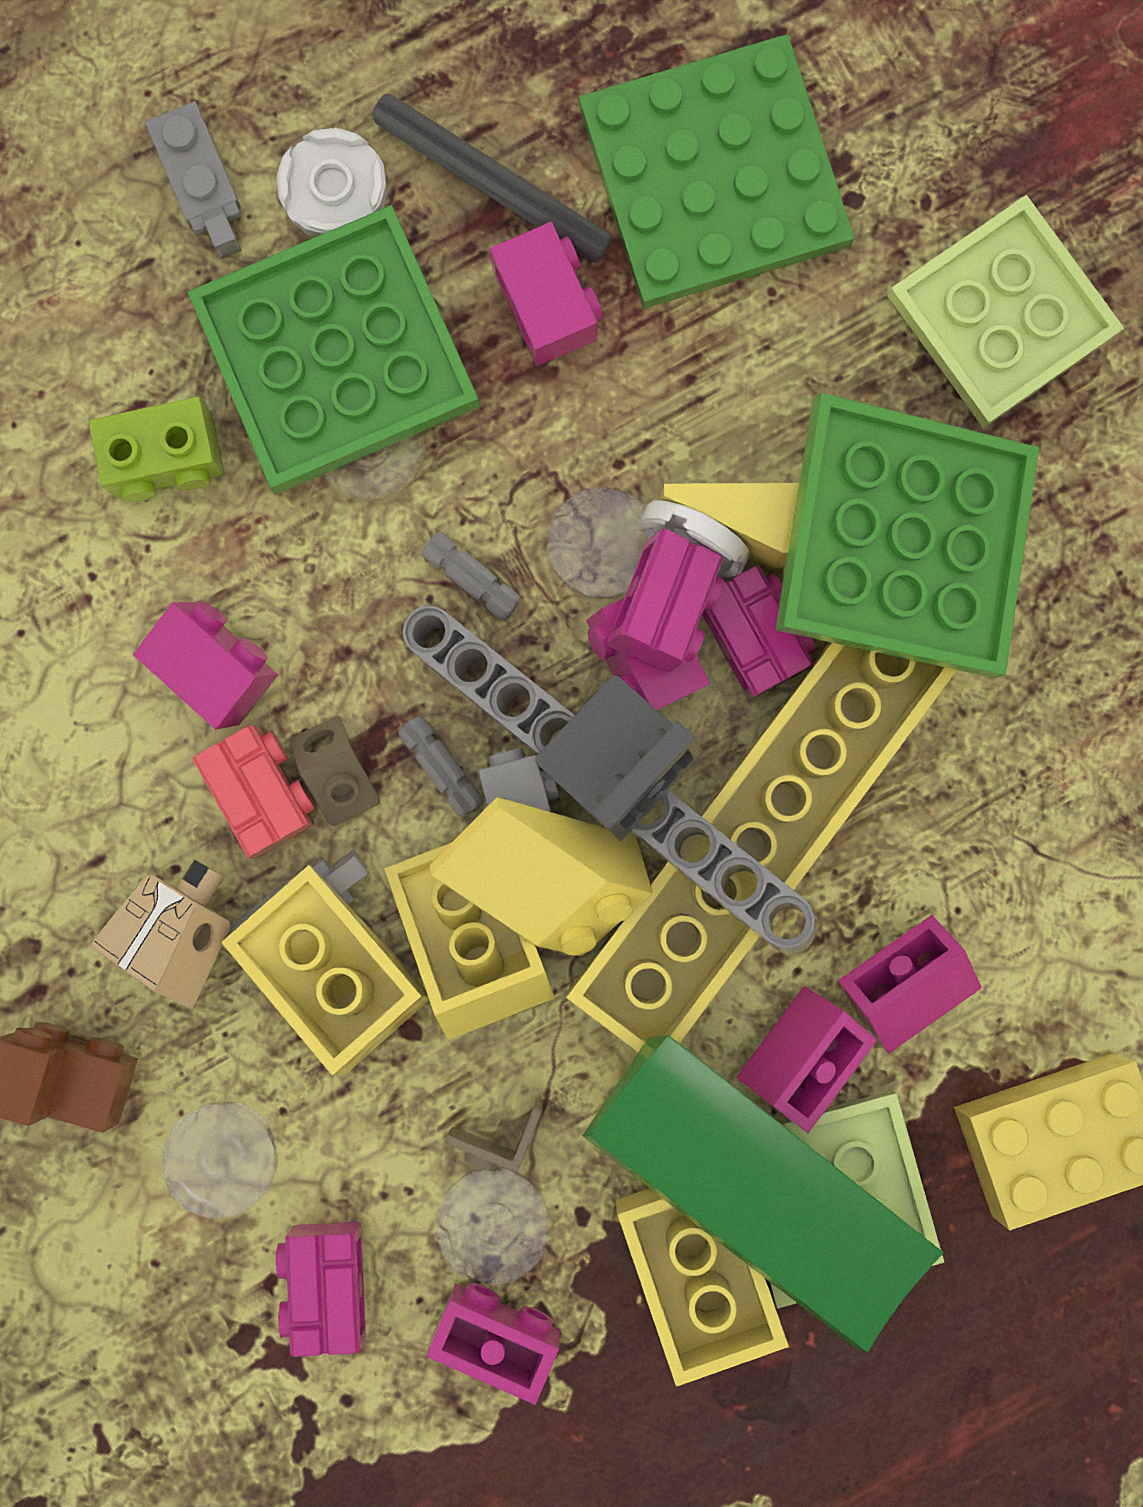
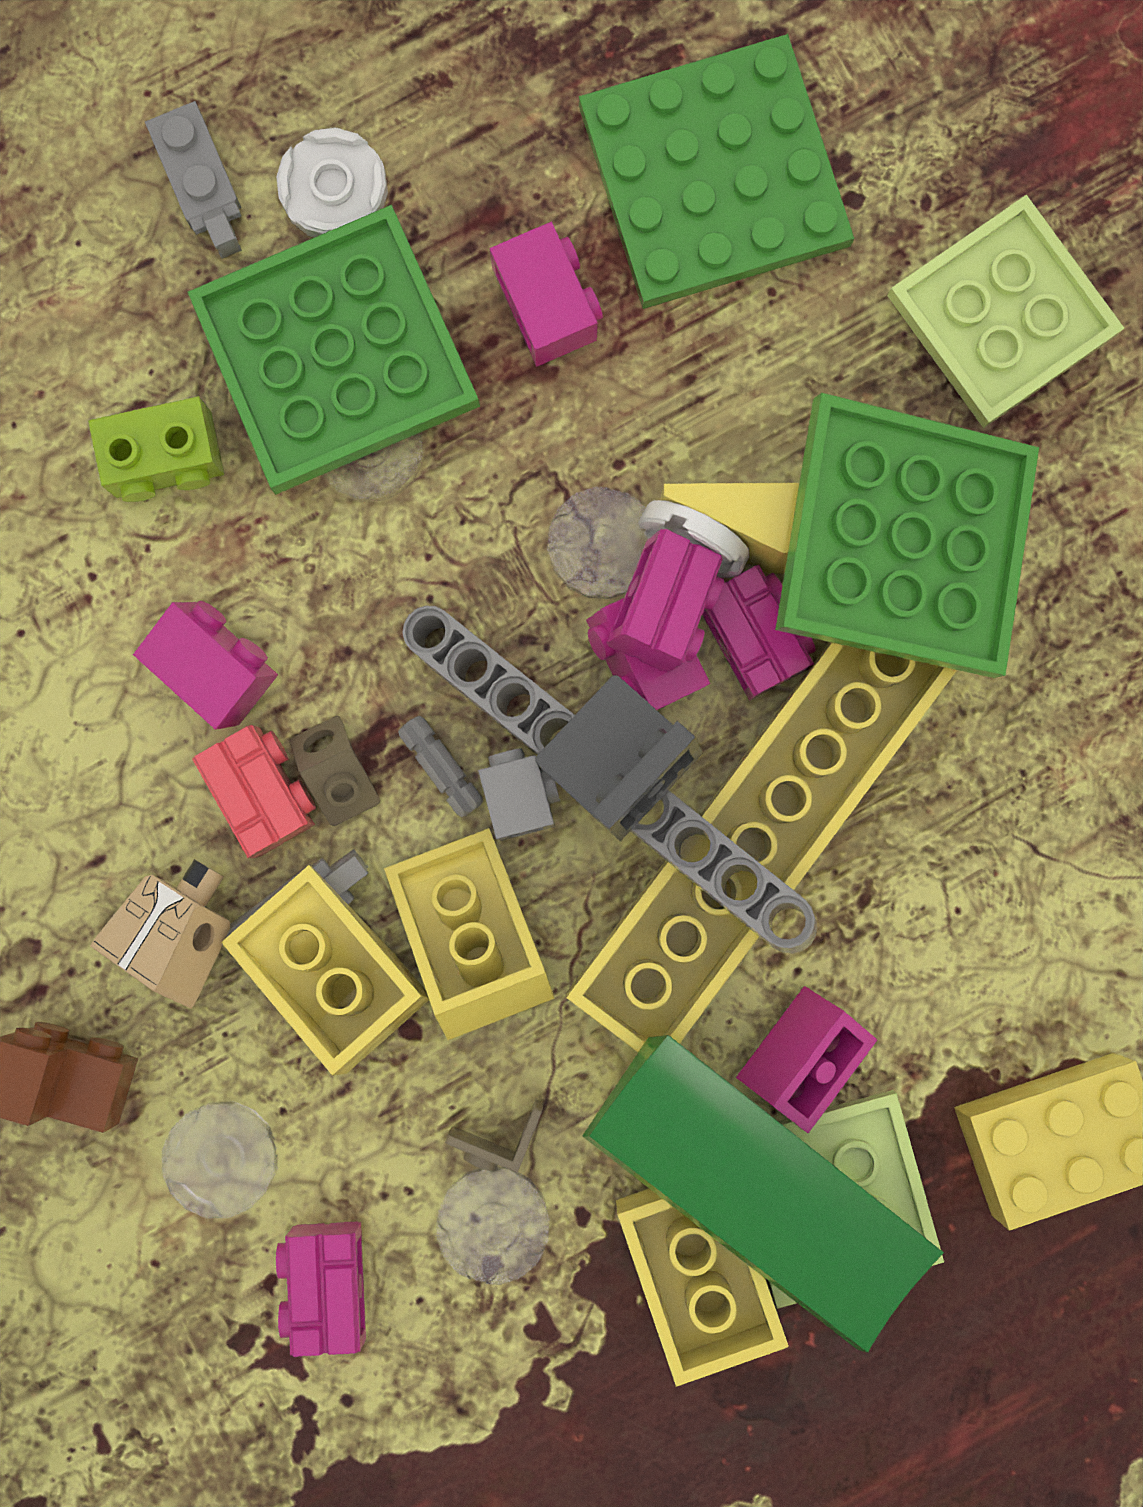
dark grey axle [372,94,611,262] -> none
light grey axle [422,532,520,620] -> none
dark pink brick [426,1283,560,1405] -> none
light yellow slope [429,797,653,956] -> none
dark pink brick [838,915,982,1054] -> none

